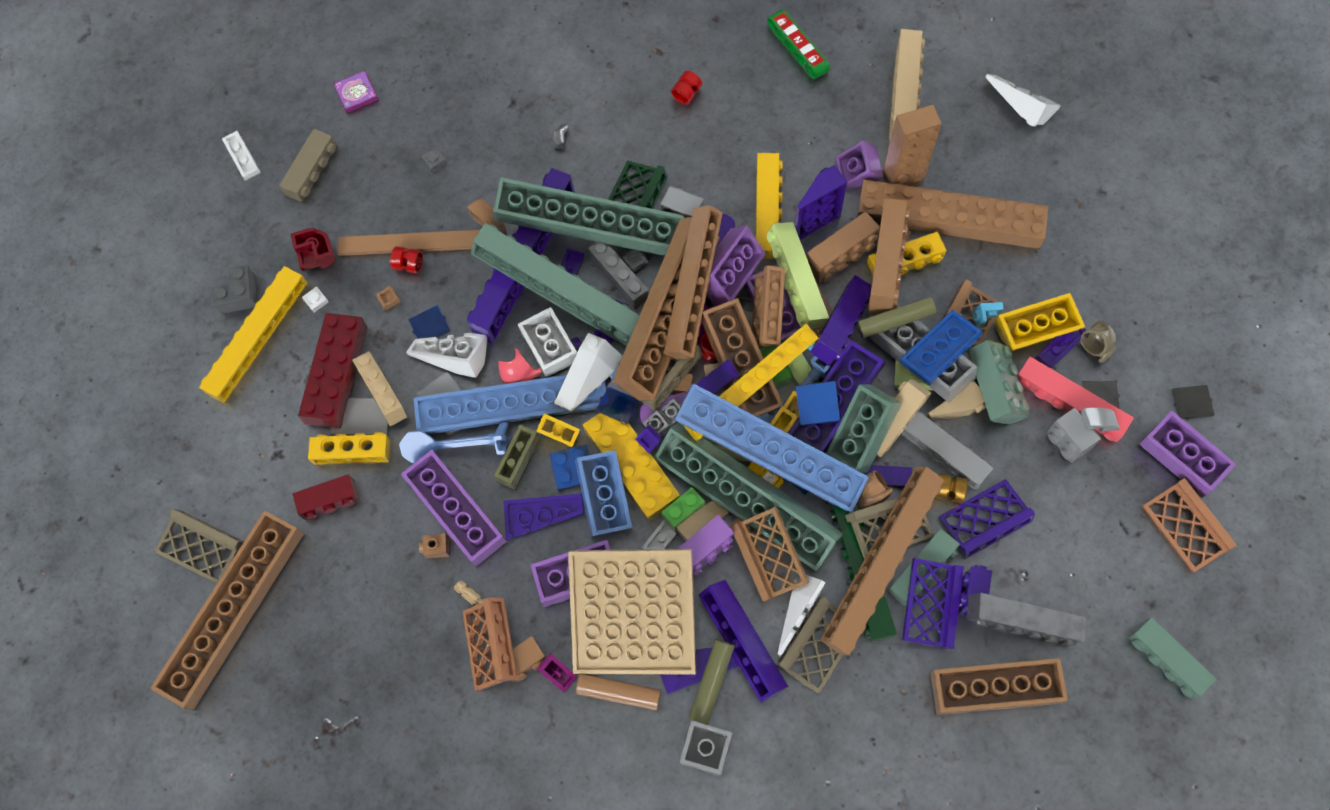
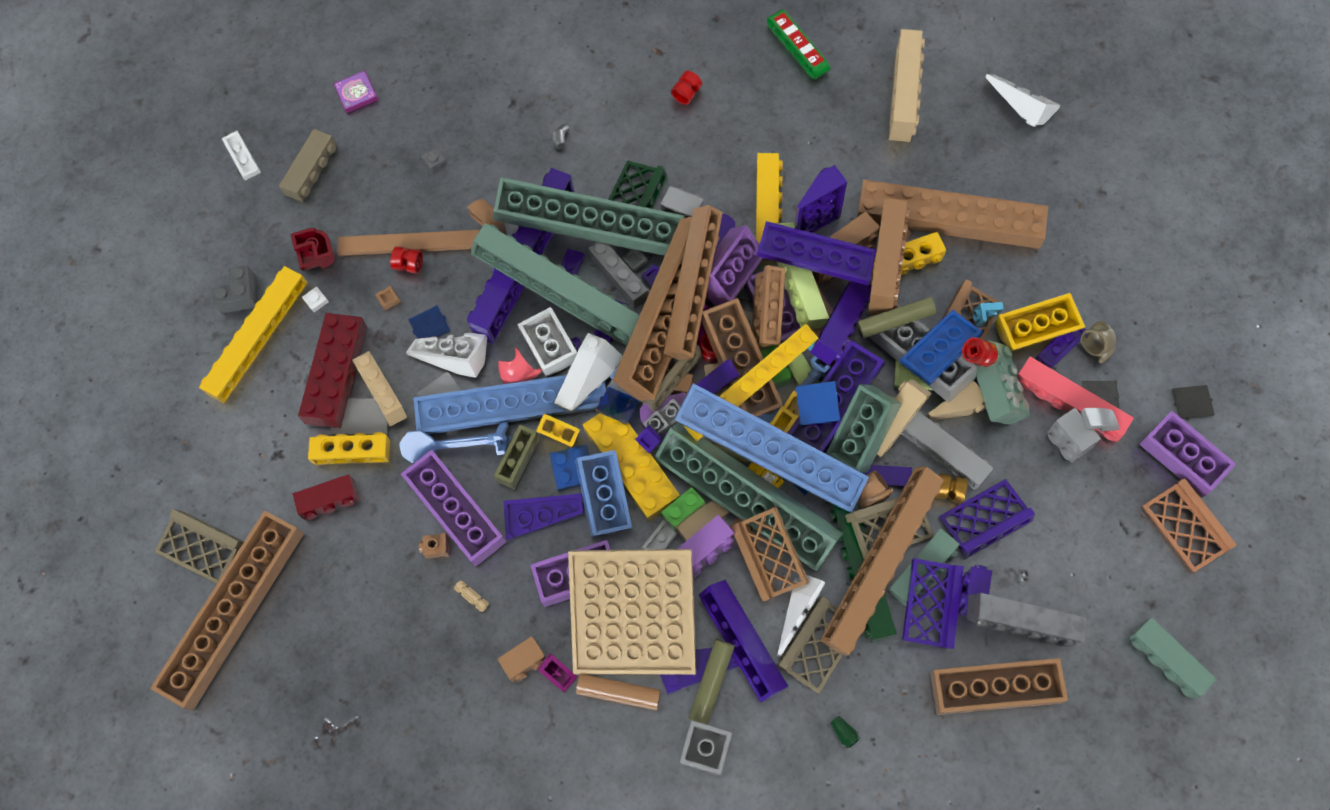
nougat fence [462,598,517,691] -> none
medium lavender slope [835,140,883,189] -> none
medium nougat brick [883,105,942,187] -> none
none -> dark purple plate [641,264,659,288]
none -> dark purple plate [757,221,877,285]
none -> dark green cone [830,716,860,749]
none -> red wheel [962,337,998,367]

